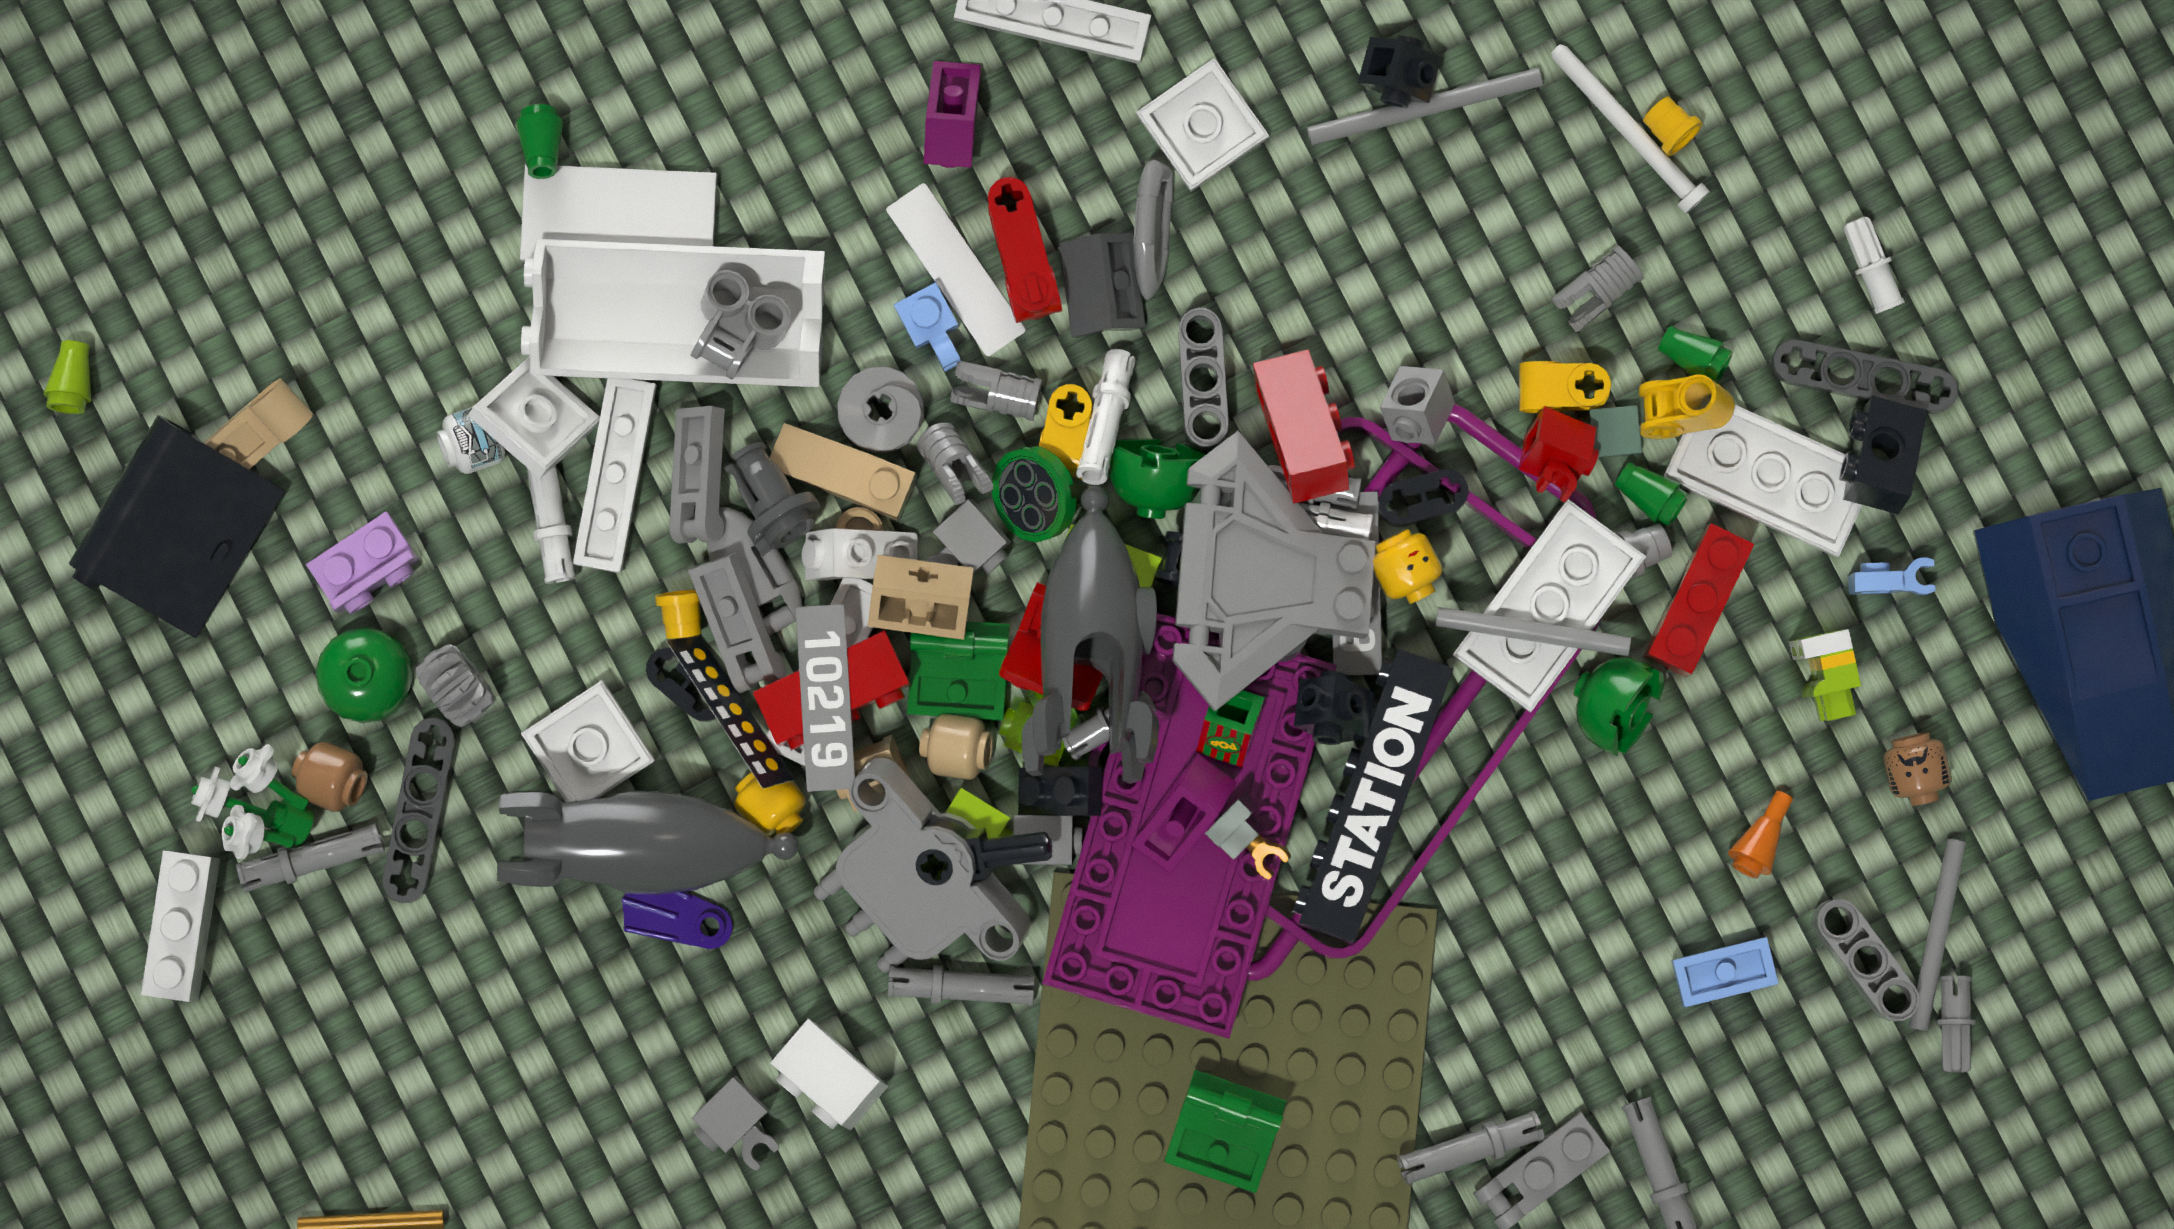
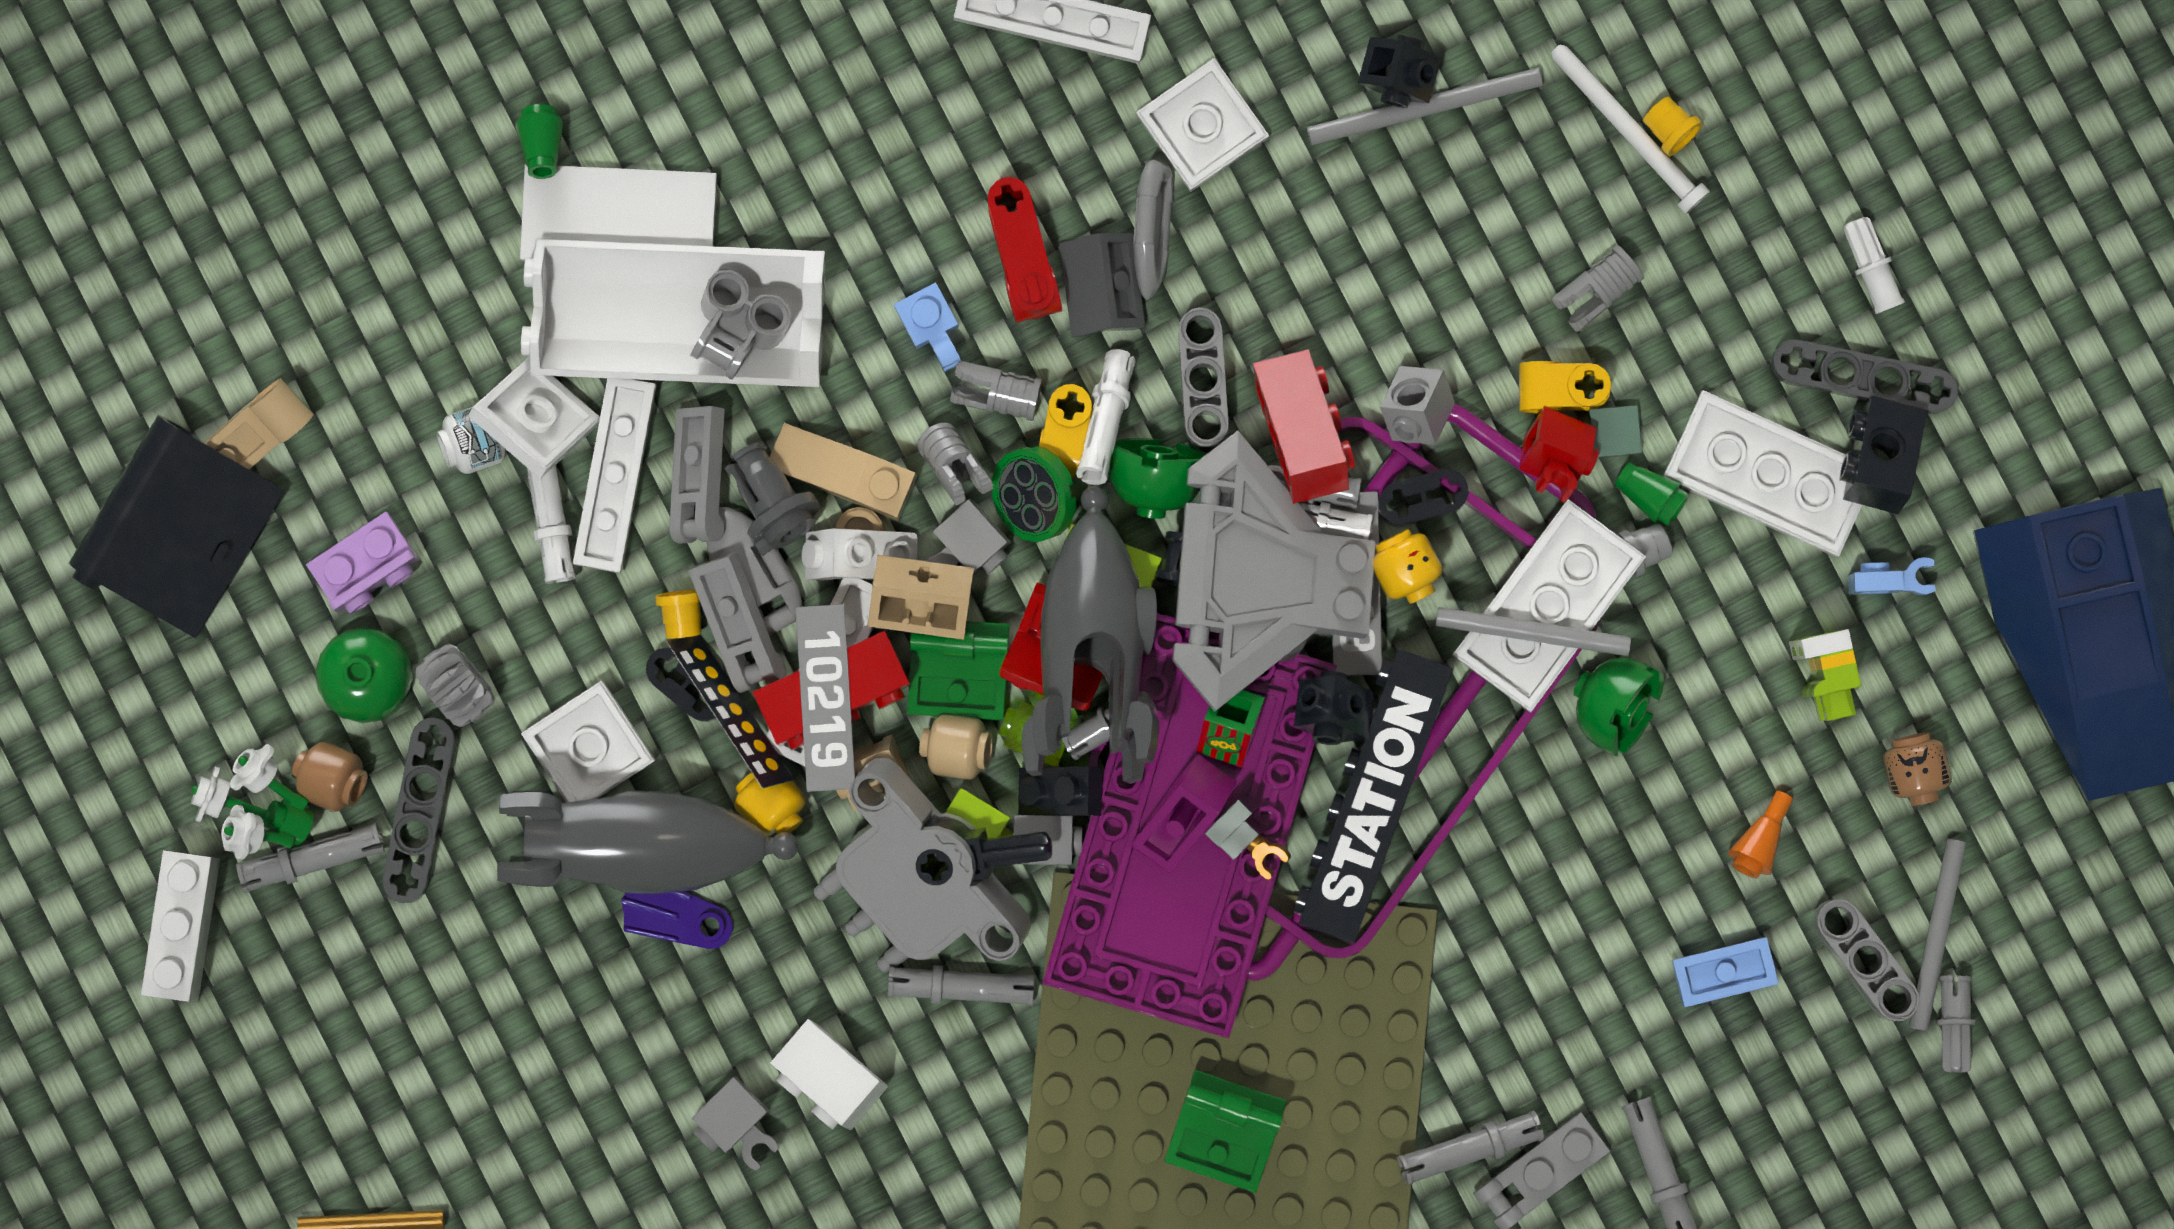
lime cone [43,340,91,414] -> none
light grey piece [837,367,925,454] -> none
white sticker [886,183,1025,356] -> none
magenta slope [924,61,981,168] -> none
yellow piece [1638,375,1735,439] -> none
red arch [1643,523,1755,677] -> none
green cone [1658,326,1733,384] -> none

